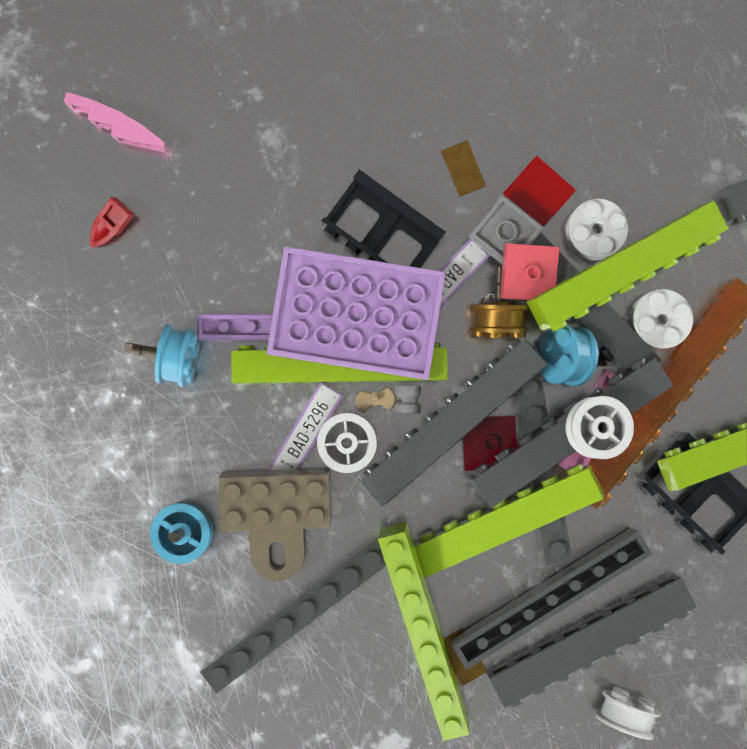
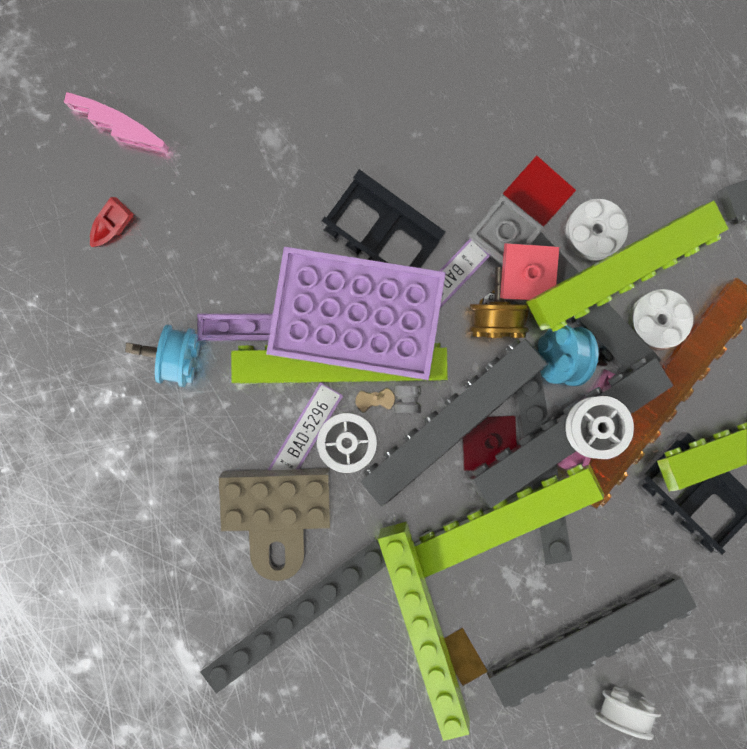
medium azure wheel [150,502,214,564] -> none
pearl gold sticker [441,140,486,196] -> none
dark grey brick [450,528,652,670] -> none

